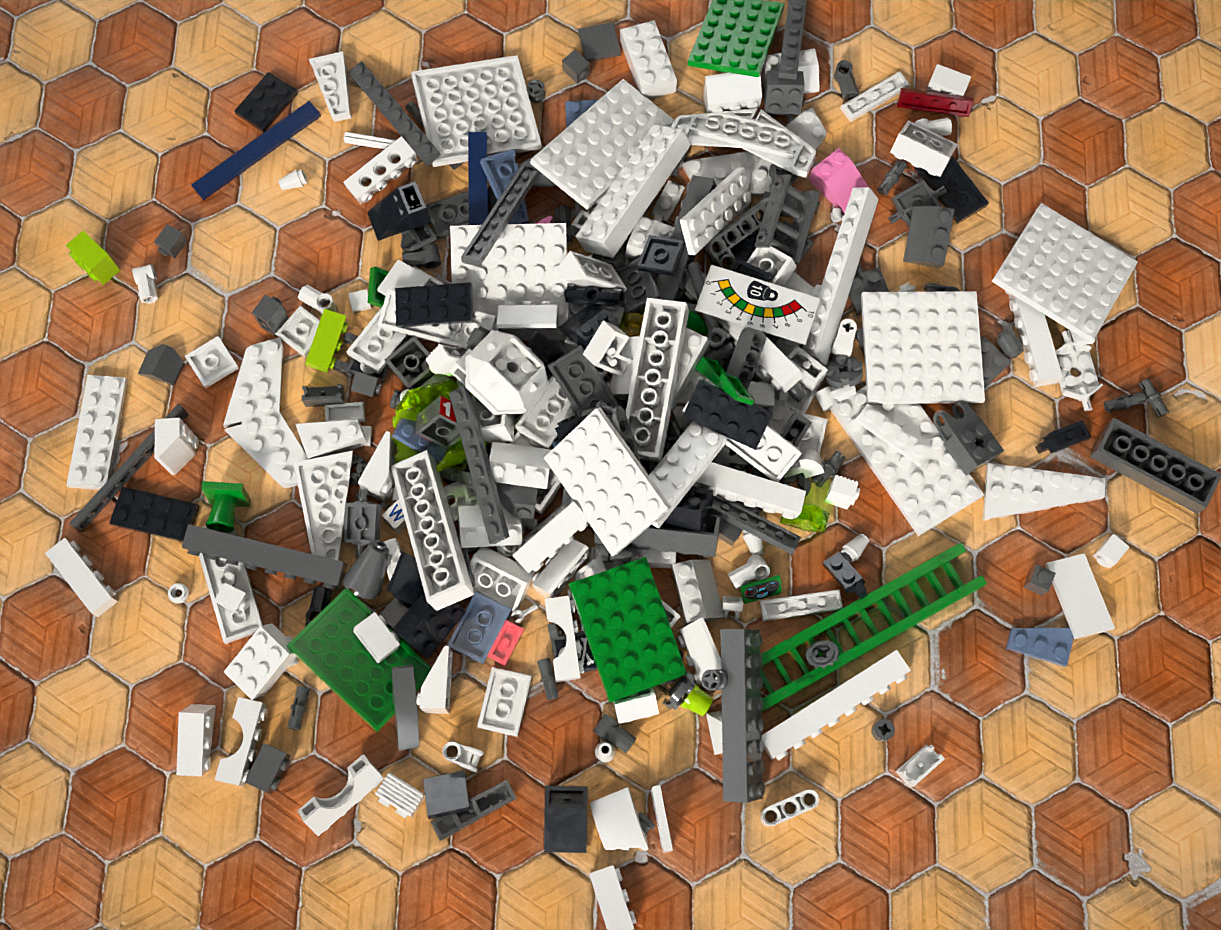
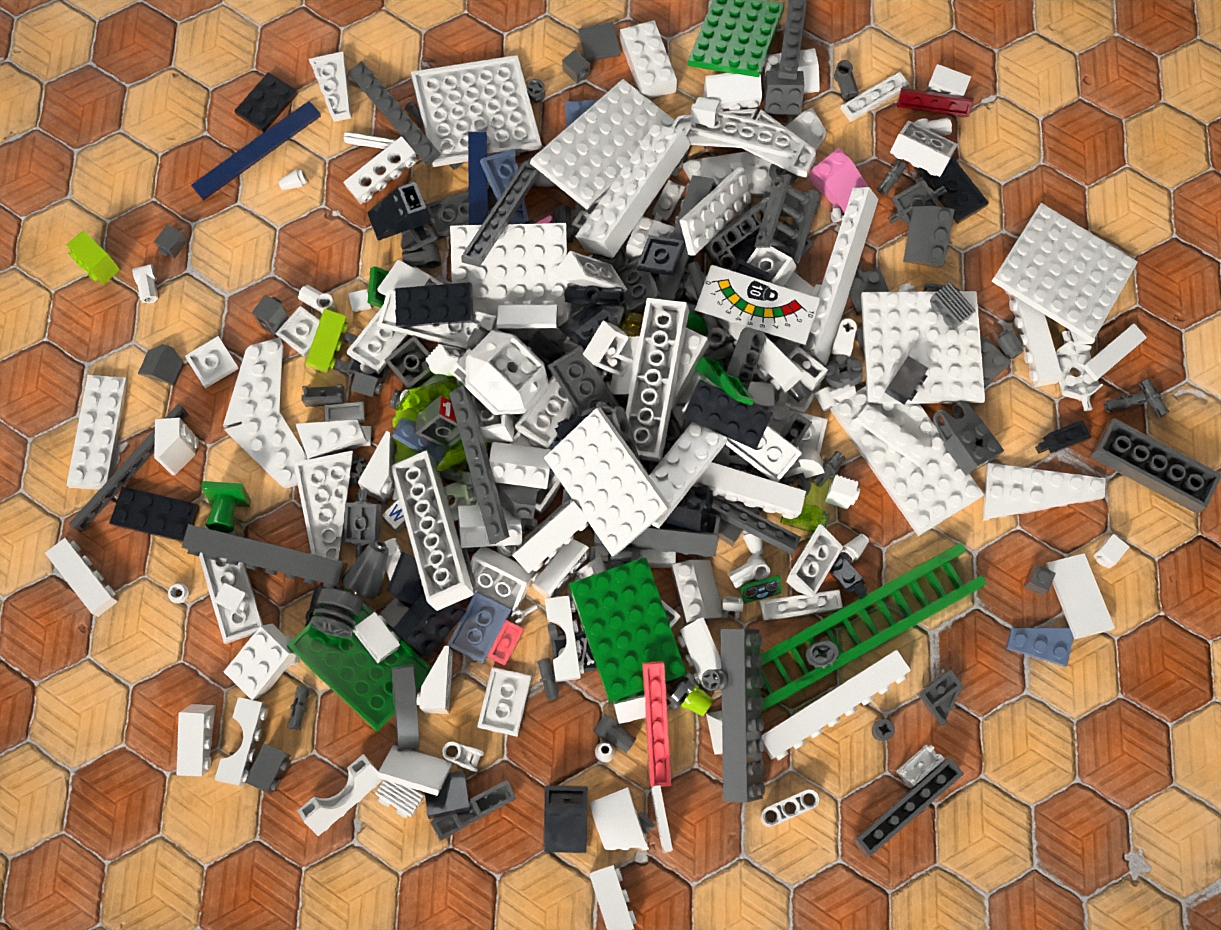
none -> dark grey wheel [309,588,363,638]
none -> white tile [377,745,452,796]
none -> coral plate [642,661,671,788]
none -> white brick [691,97,719,127]
none -> white slope [786,524,843,597]
none -> dark grey brick [852,757,964,857]
none -> black brick [884,356,928,405]
none -> dark grey wing [917,669,963,726]
none -> dark grey brick [930,282,976,329]
none -> white tile [1083,324,1147,381]

